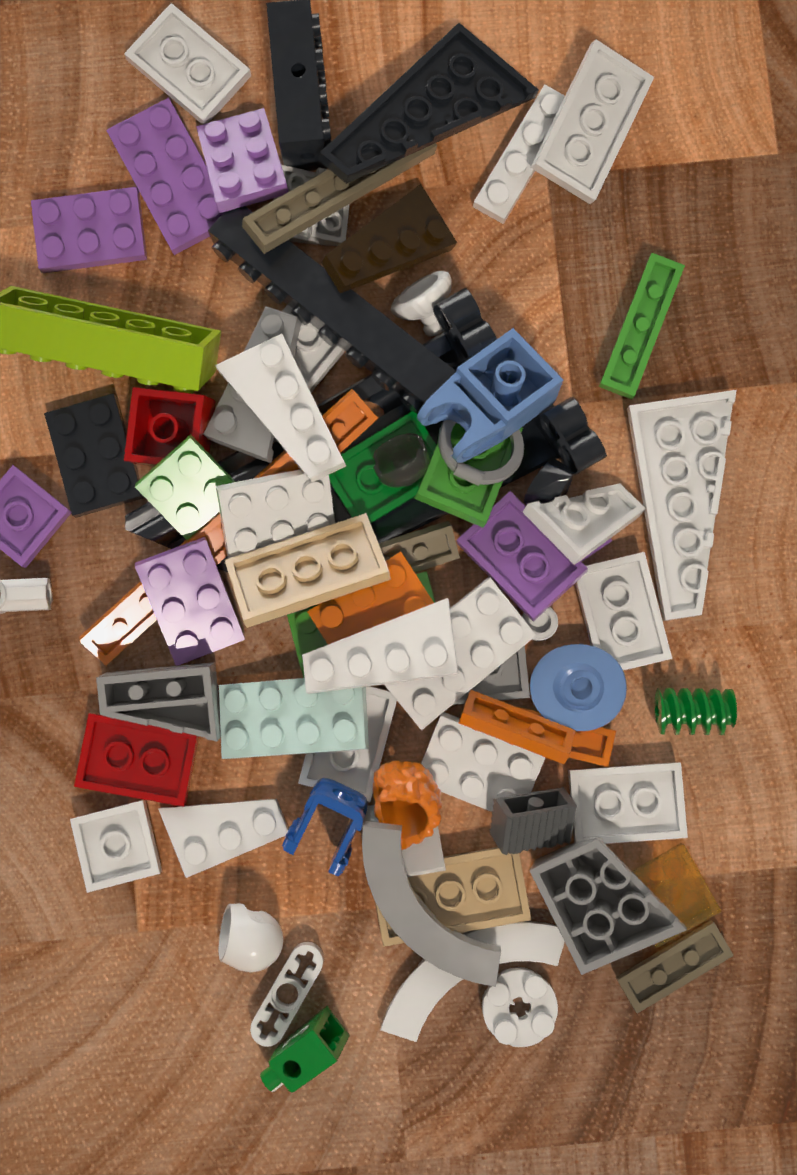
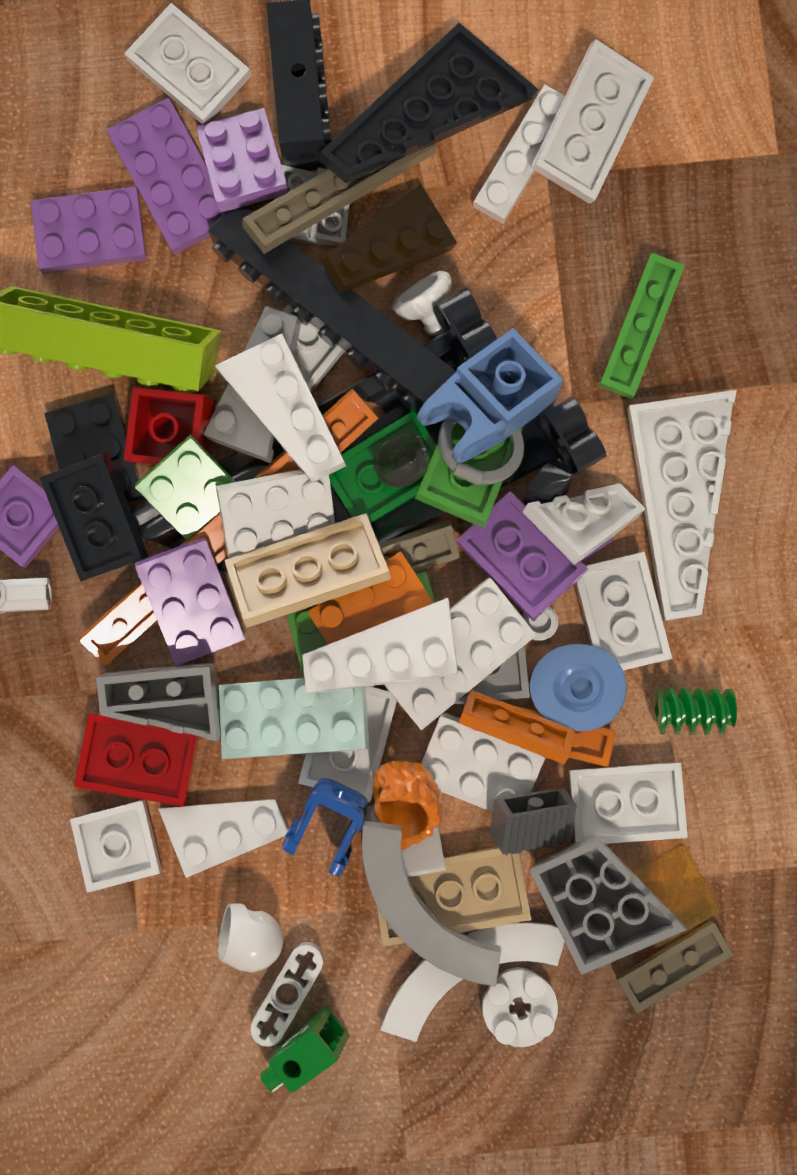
none -> black plate [40,452,149,582]

